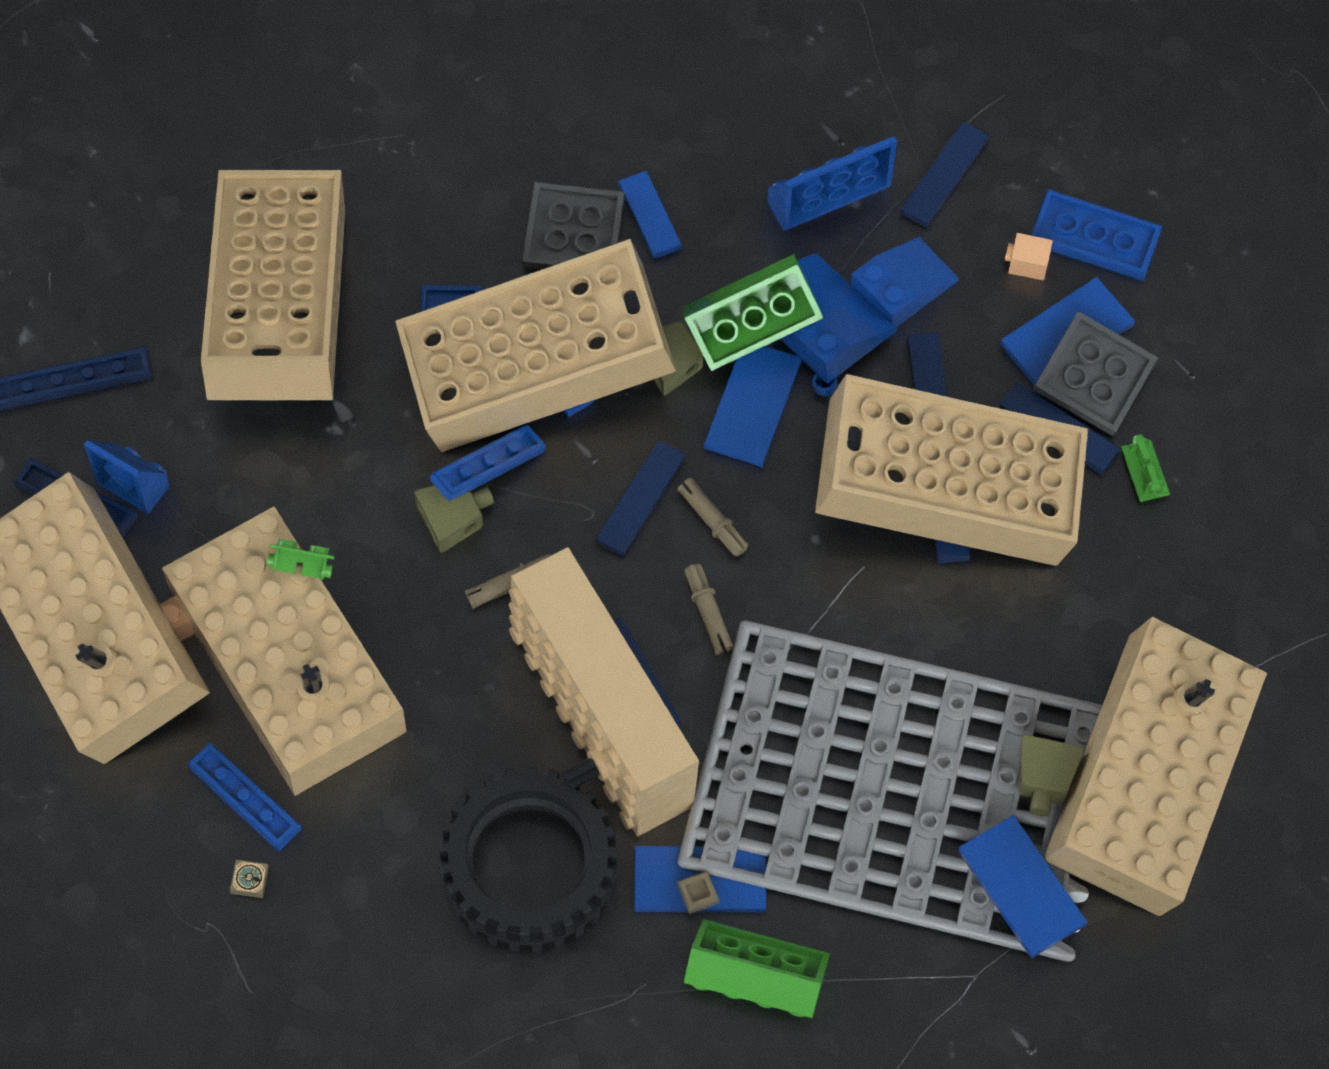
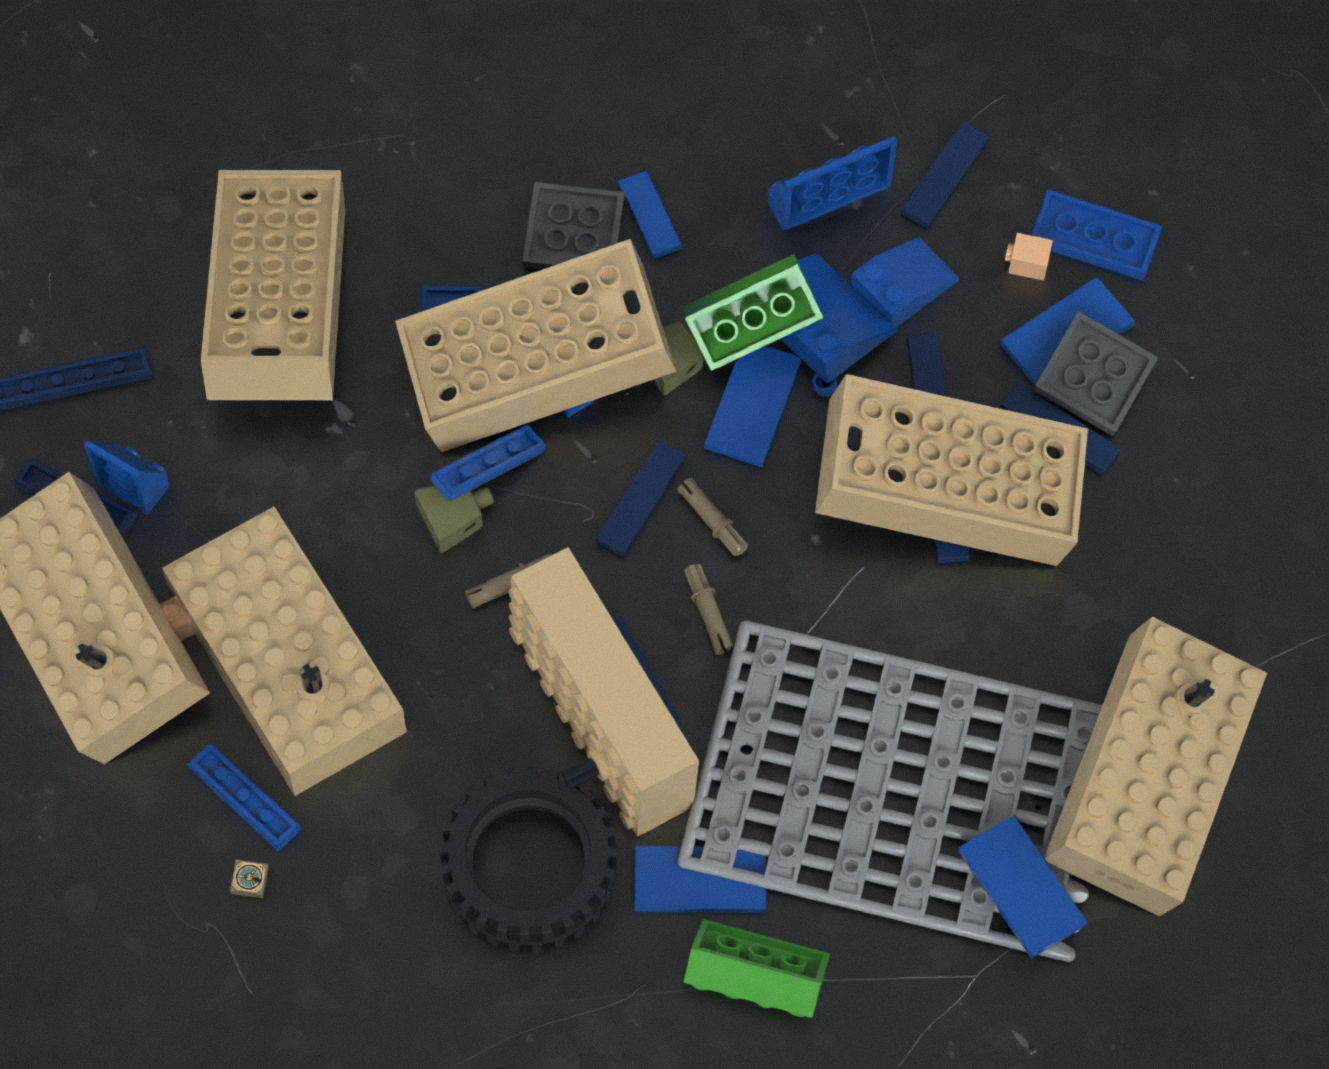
bright green hinge [267,539,335,580] -> none
dark tan tile [677,871,719,915] -> none
olive torso [1019,734,1084,816] -> none
bright green hinge [1121,434,1170,502] -> none

